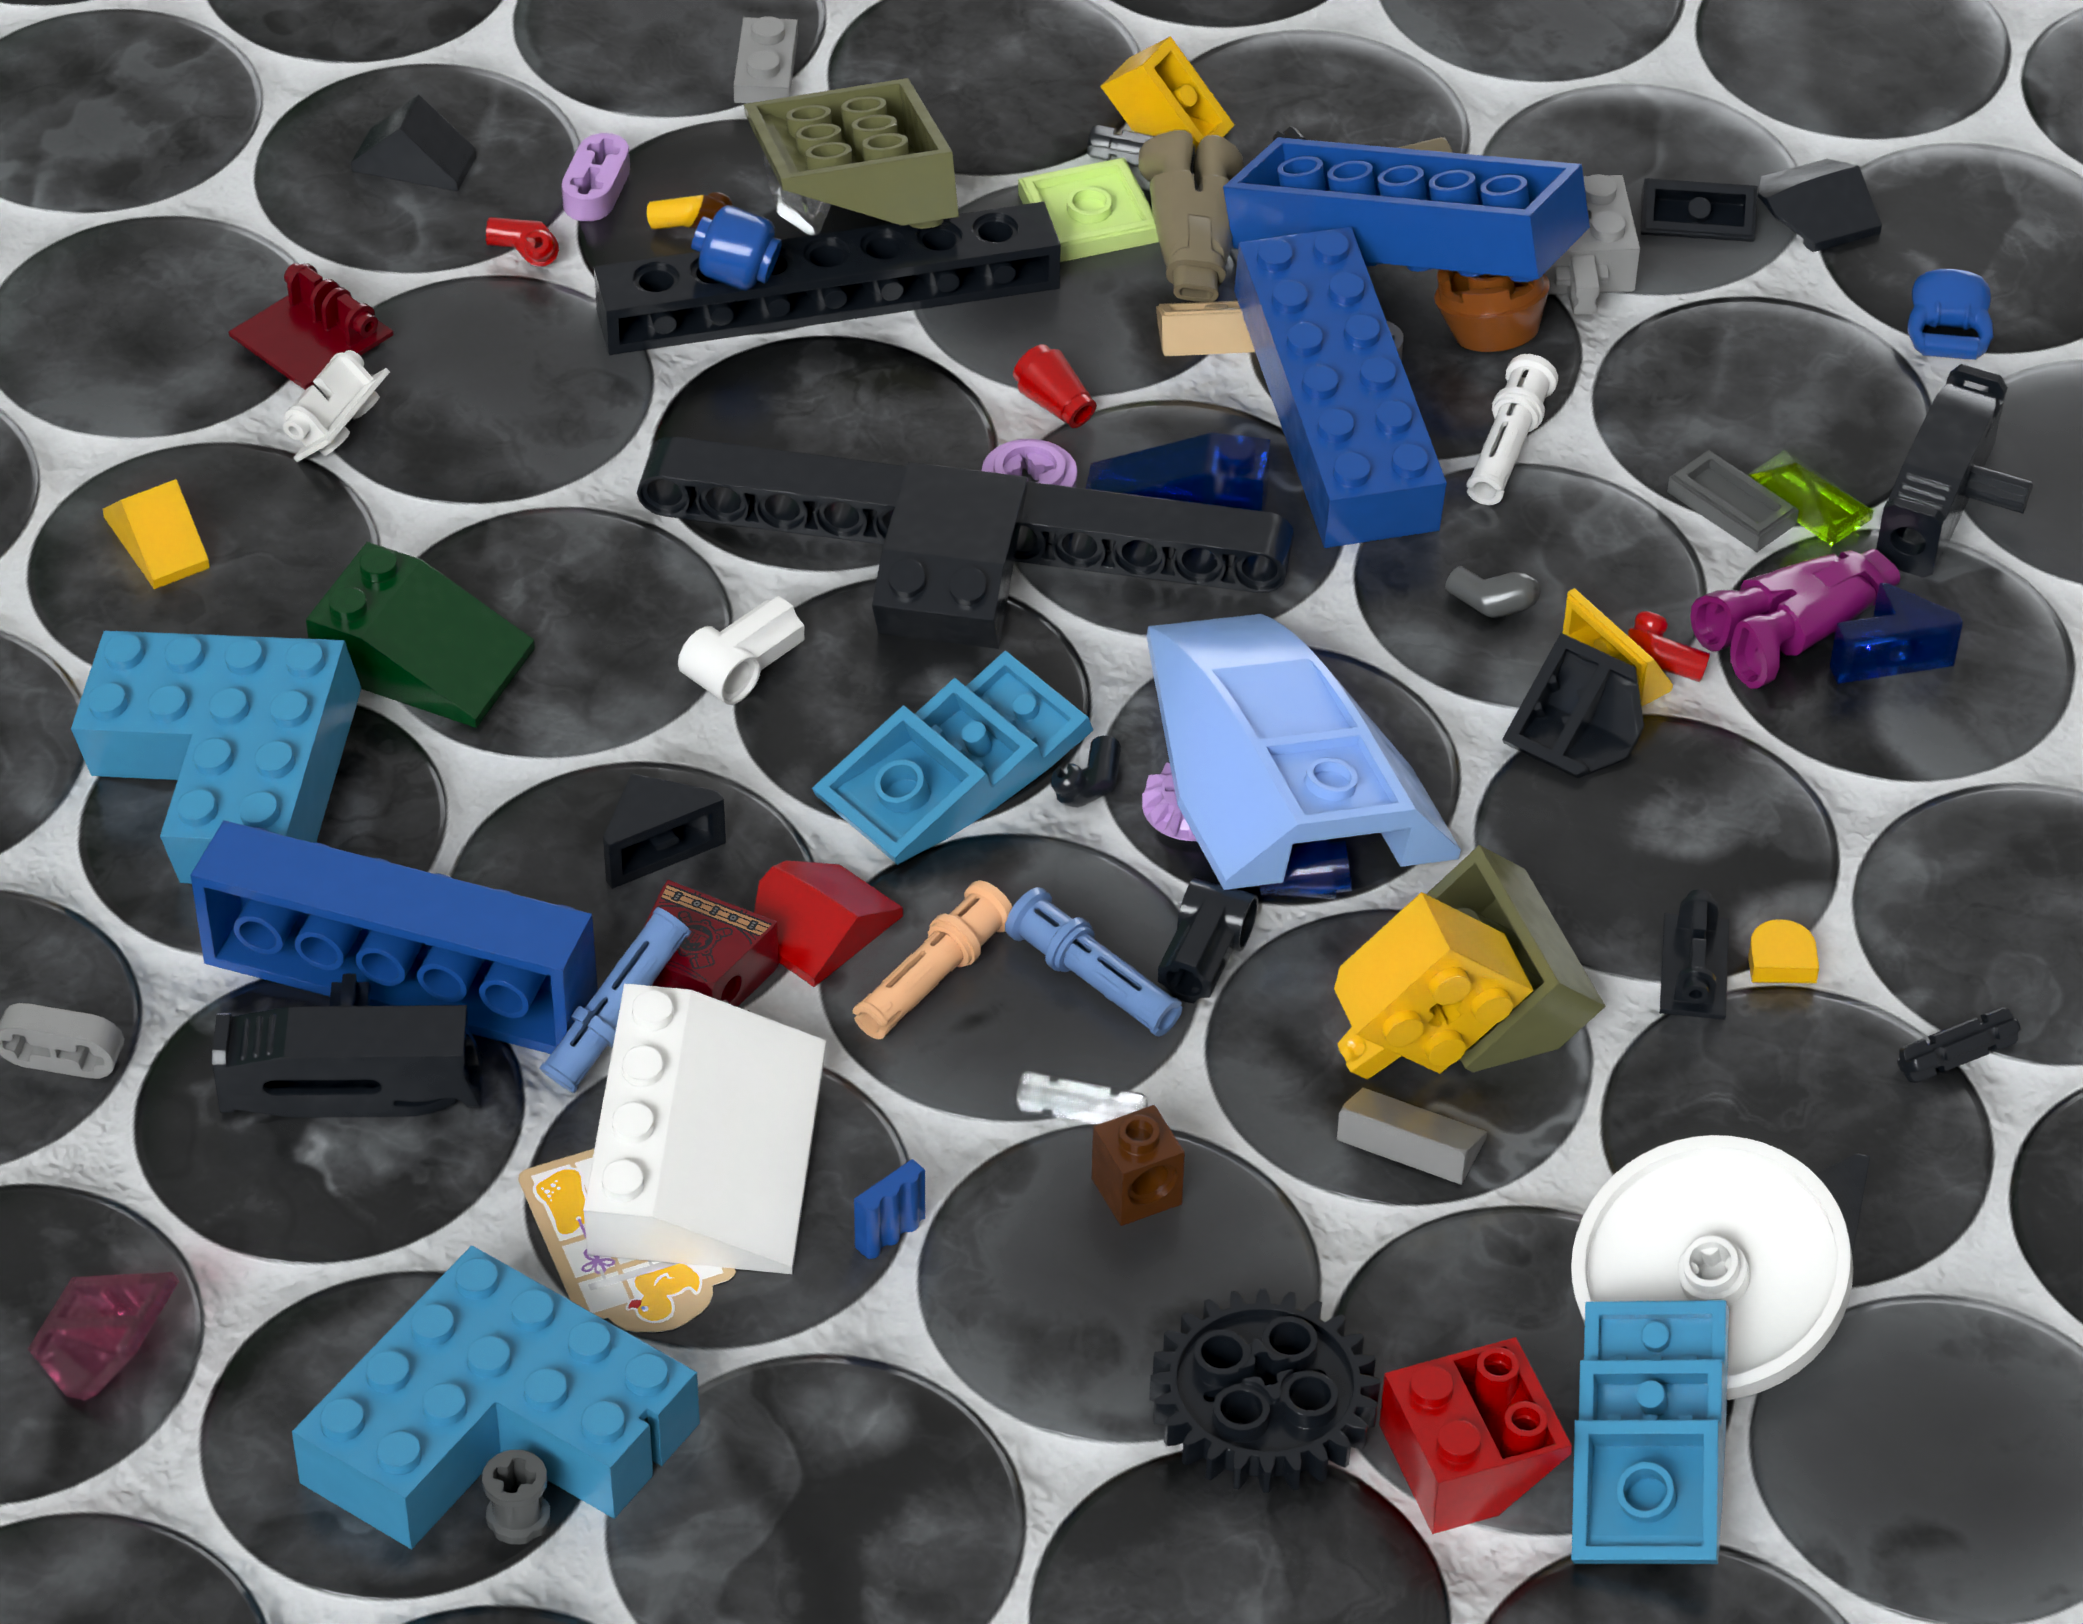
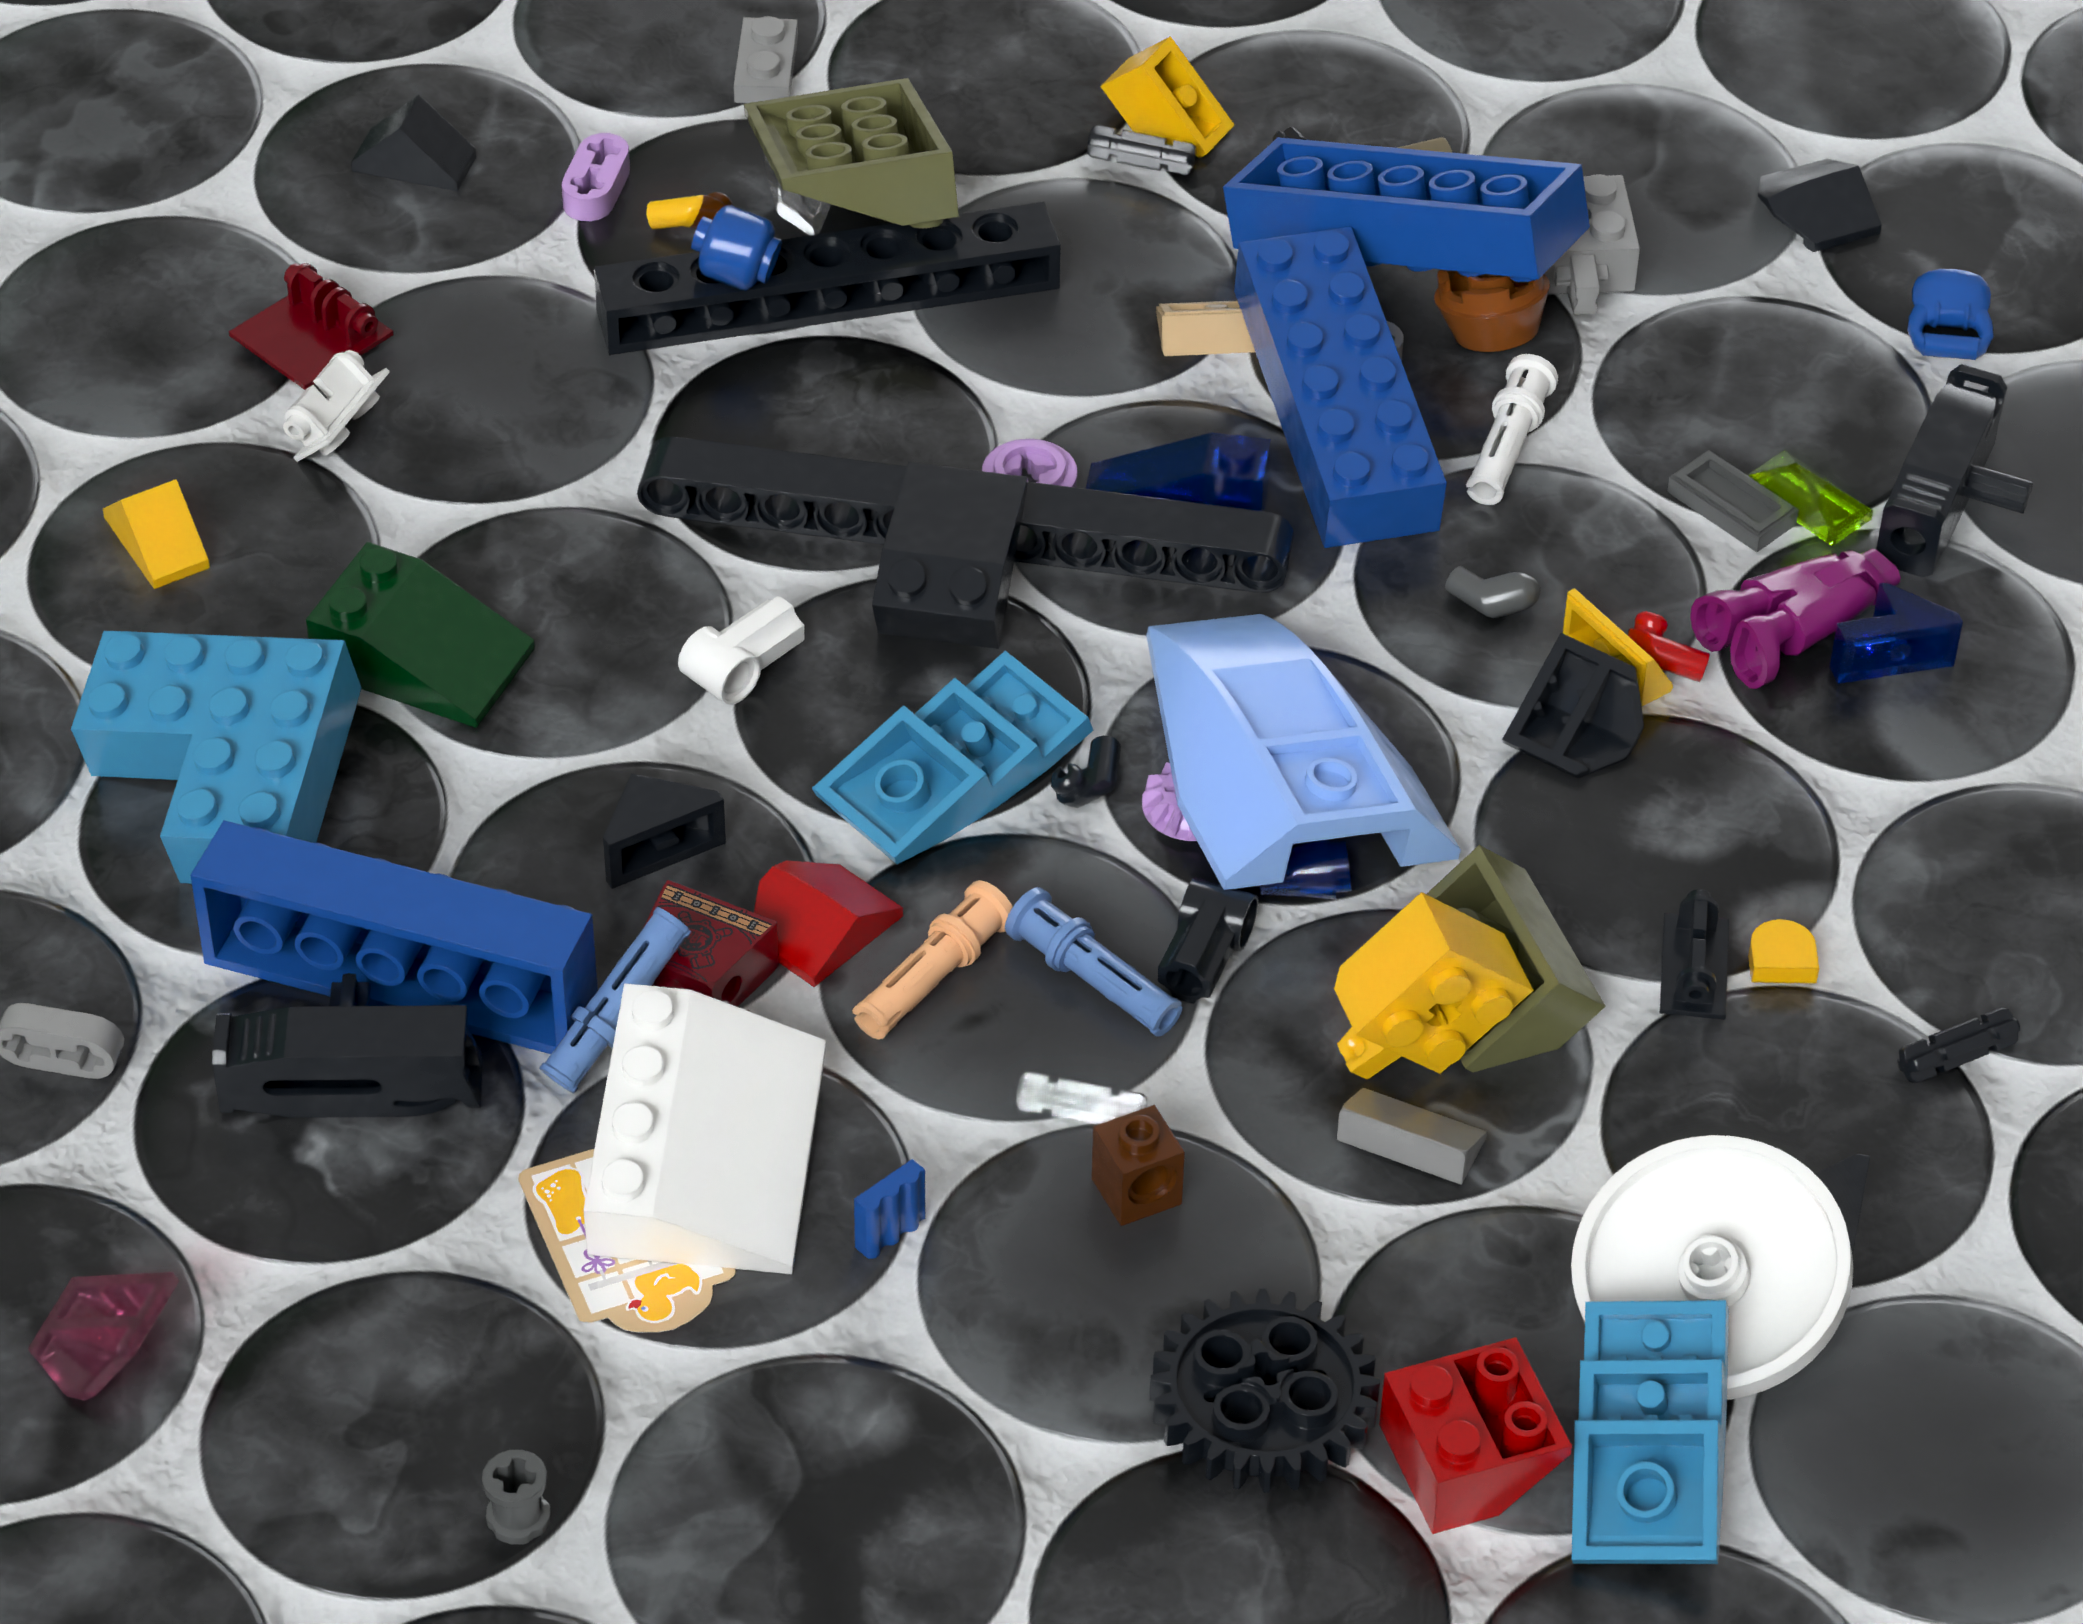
dark azure piece [292,1245,700,1550] -> none
red arm [486,217,559,267] -> none
red cone [1013,344,1097,428] -> none
yellowish green tile [1018,158,1159,262] -> none
dark tan piece [1138,130,1243,302] -> none
black slope [1641,178,1758,242] -> none

